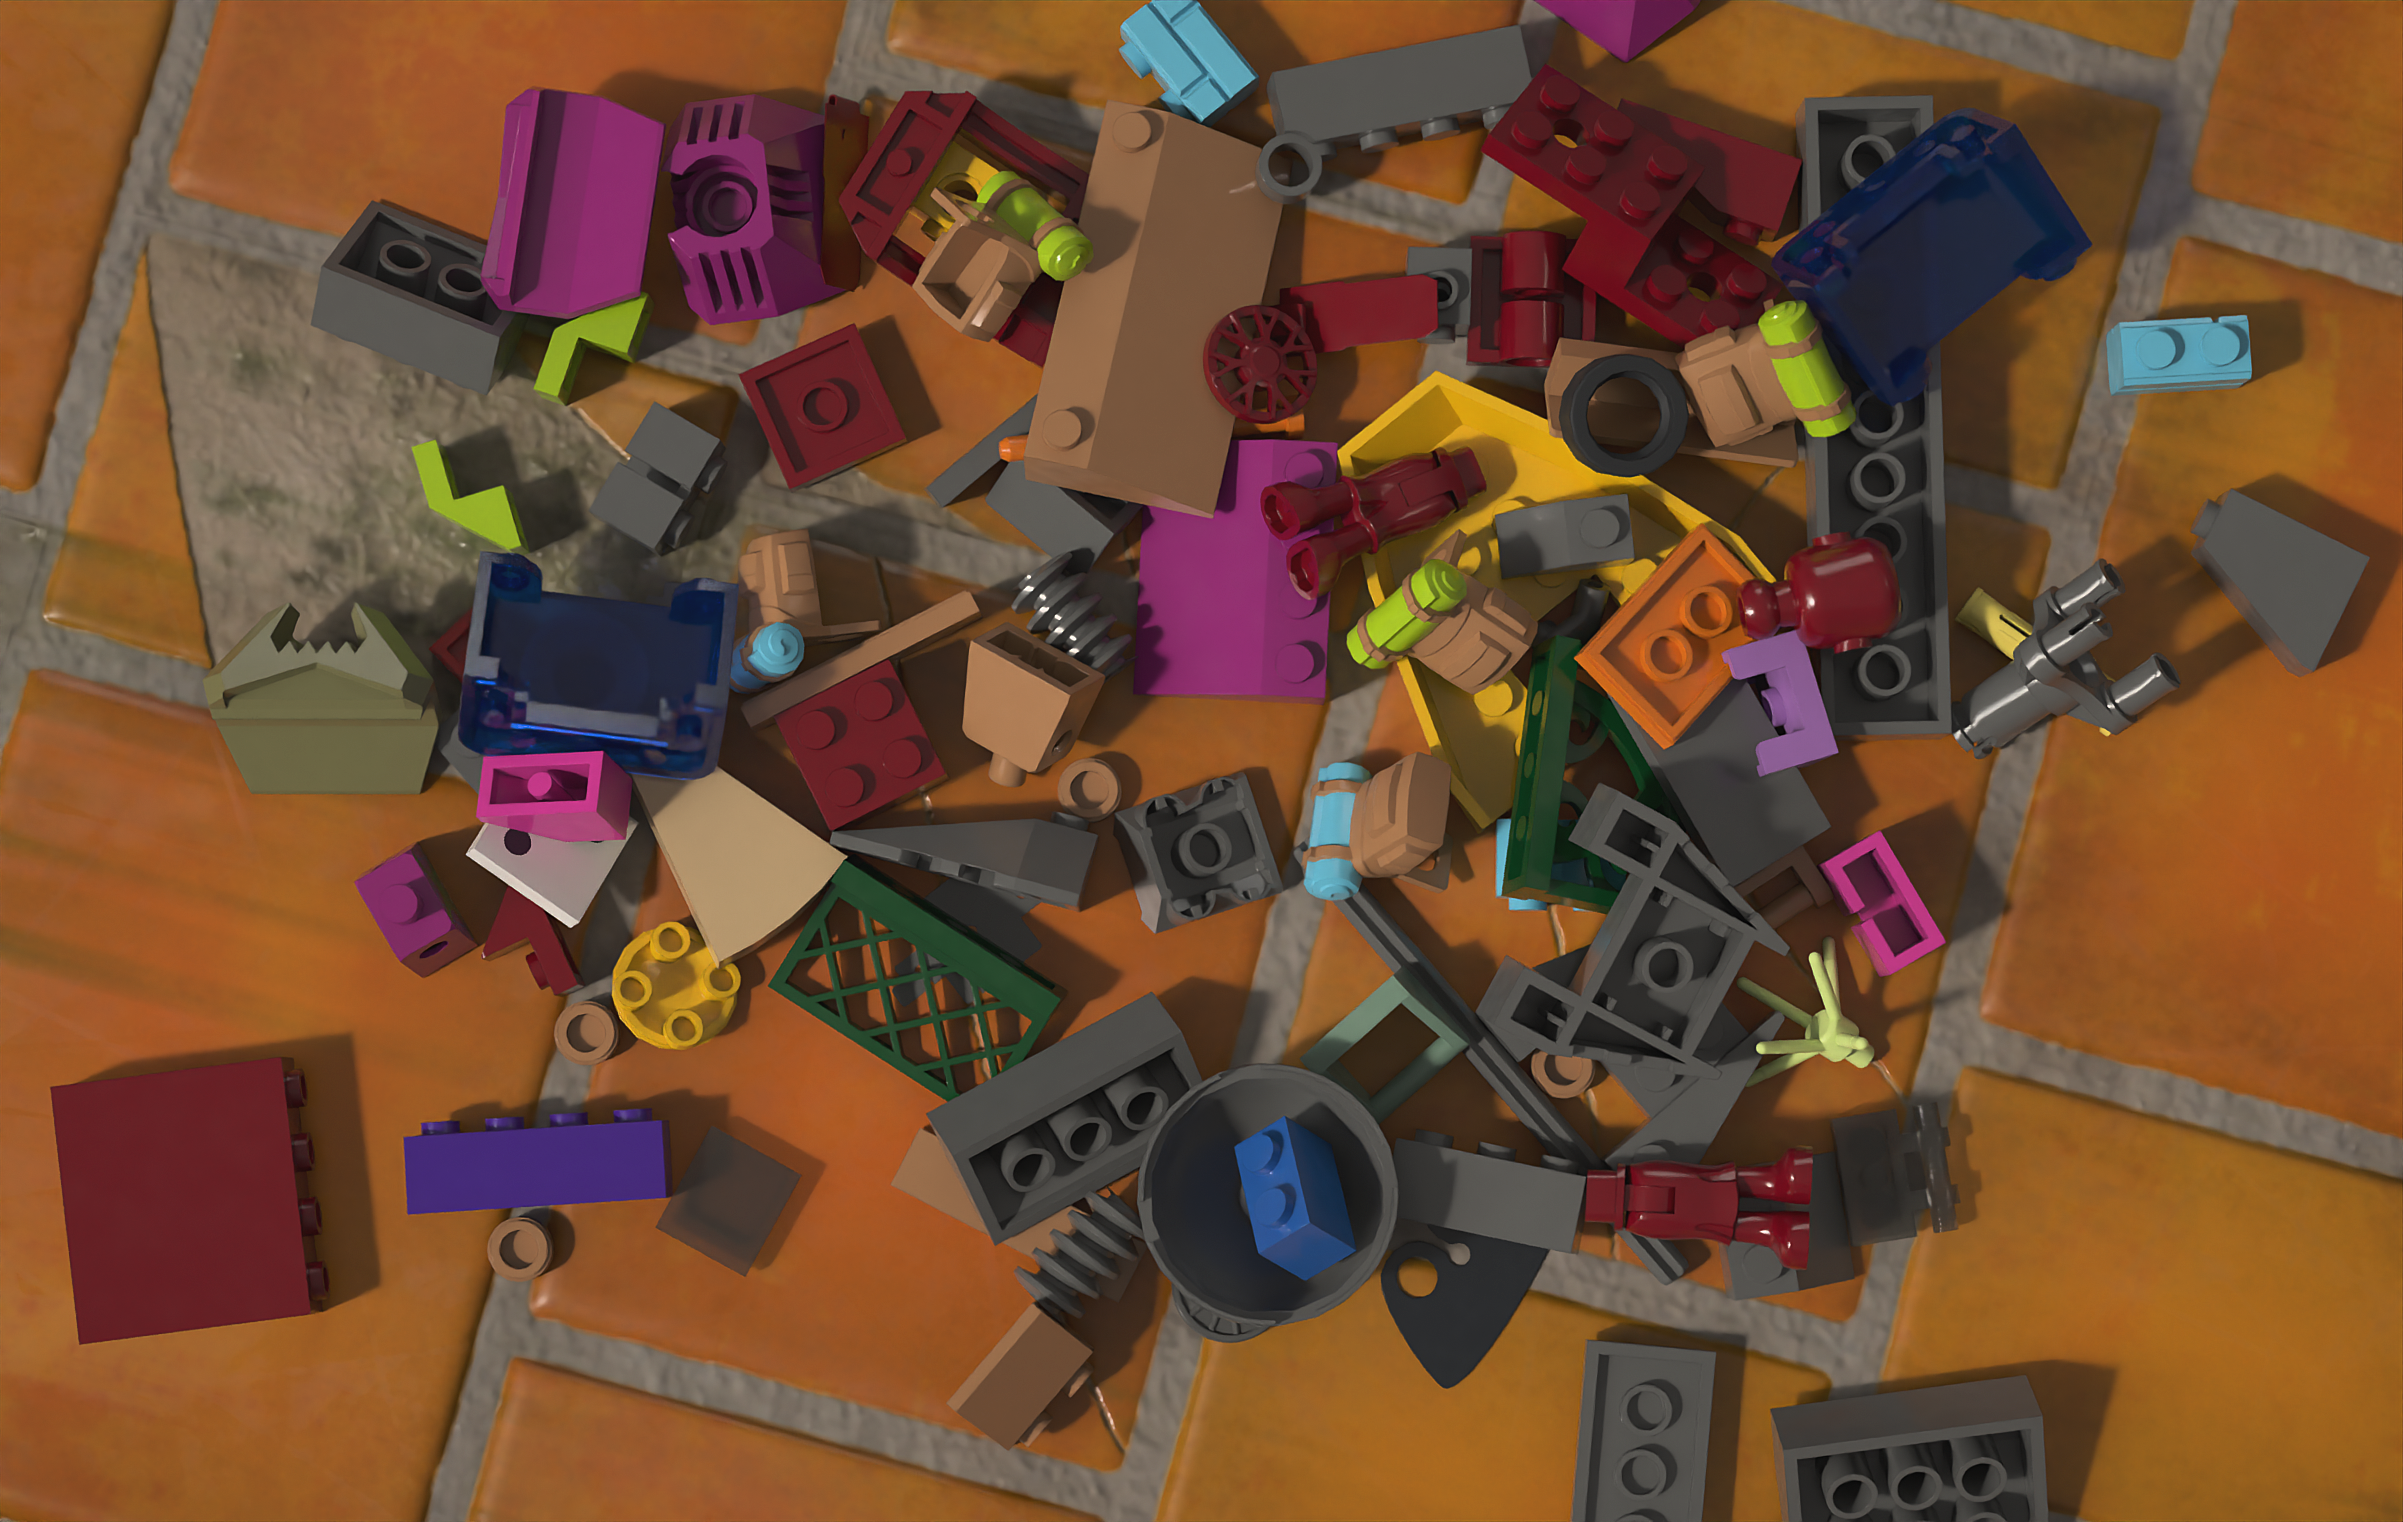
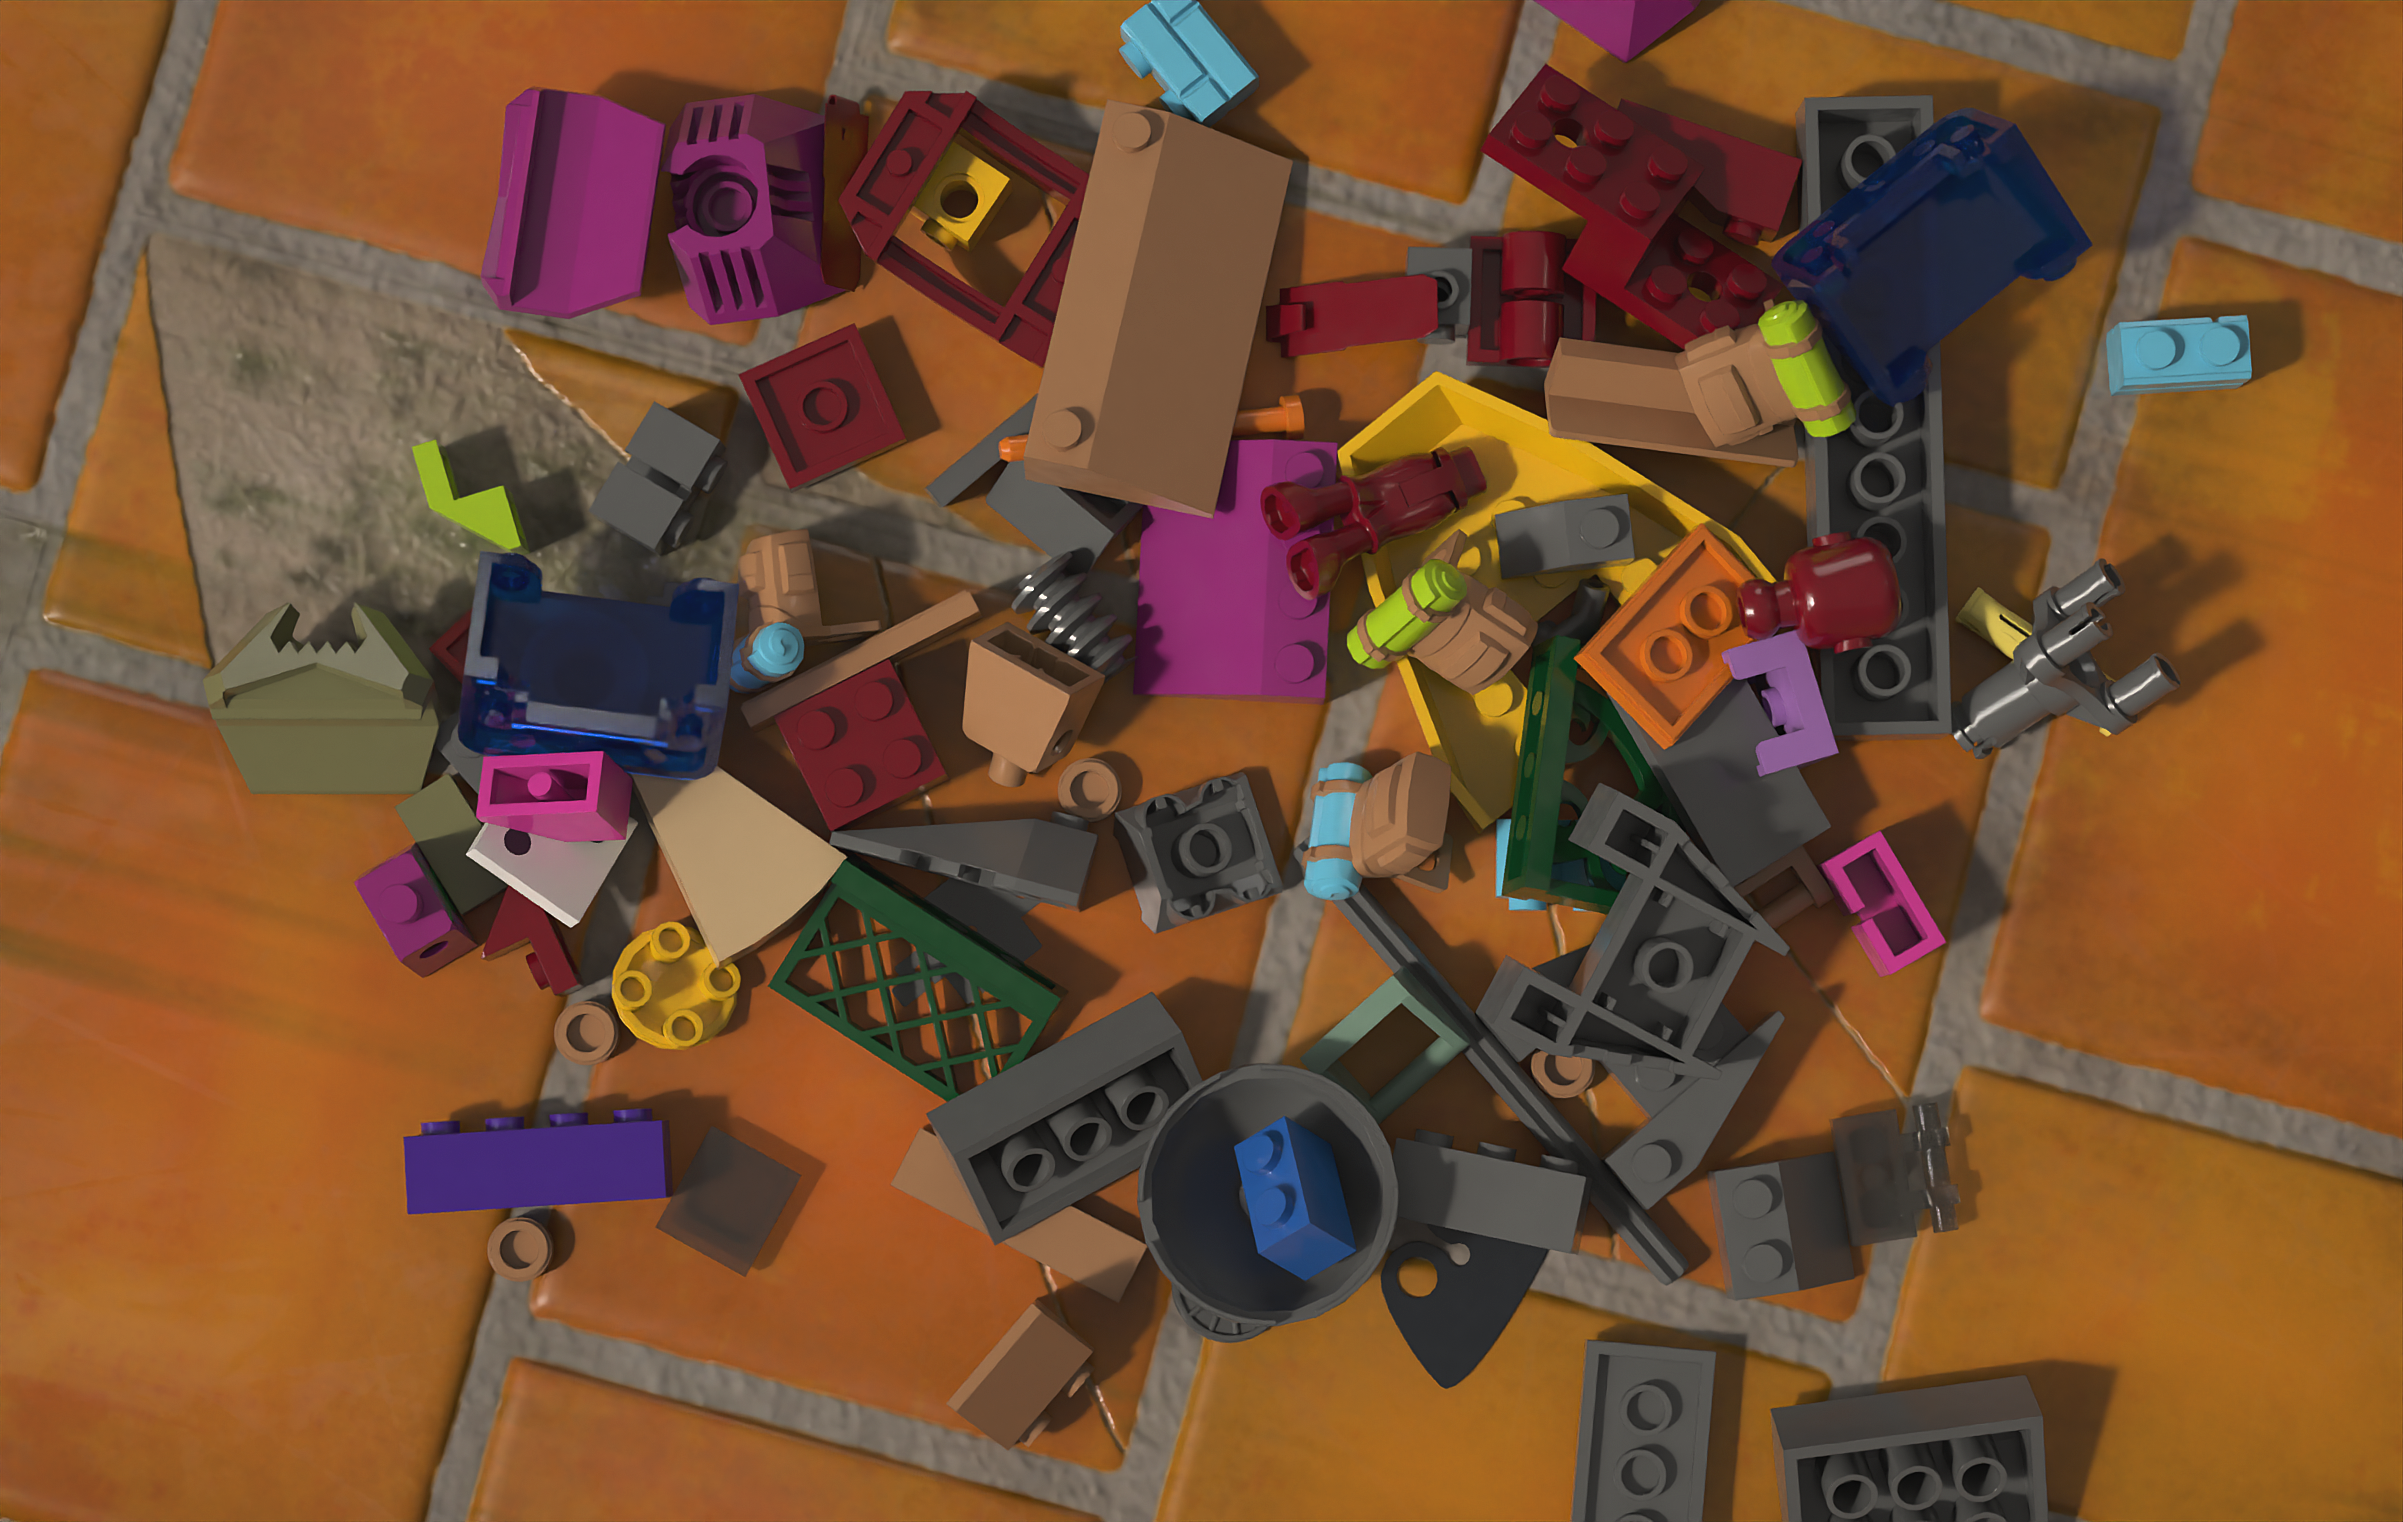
dark red panel [50,1057,330,1345] -> none
dark grey slope [311,200,530,396] -> none
lime slope [533,291,655,406] -> none
medium nougat piece [912,171,1094,342] -> none
dark grey piece [1013,1186,1145,1326] -> none
dark red wheel [1203,305,1317,424] -> none
dark grey hinge [1255,24,1532,204] -> none
black tyre [1559,354,1689,478] -> none
dark red piece [1585,1145,1813,1270] -> none
yellowish green plant [1736,936,1874,1087] -> none
dark grey slope [2190,489,2370,677] -> none
none -> olive tile [394,773,508,916]

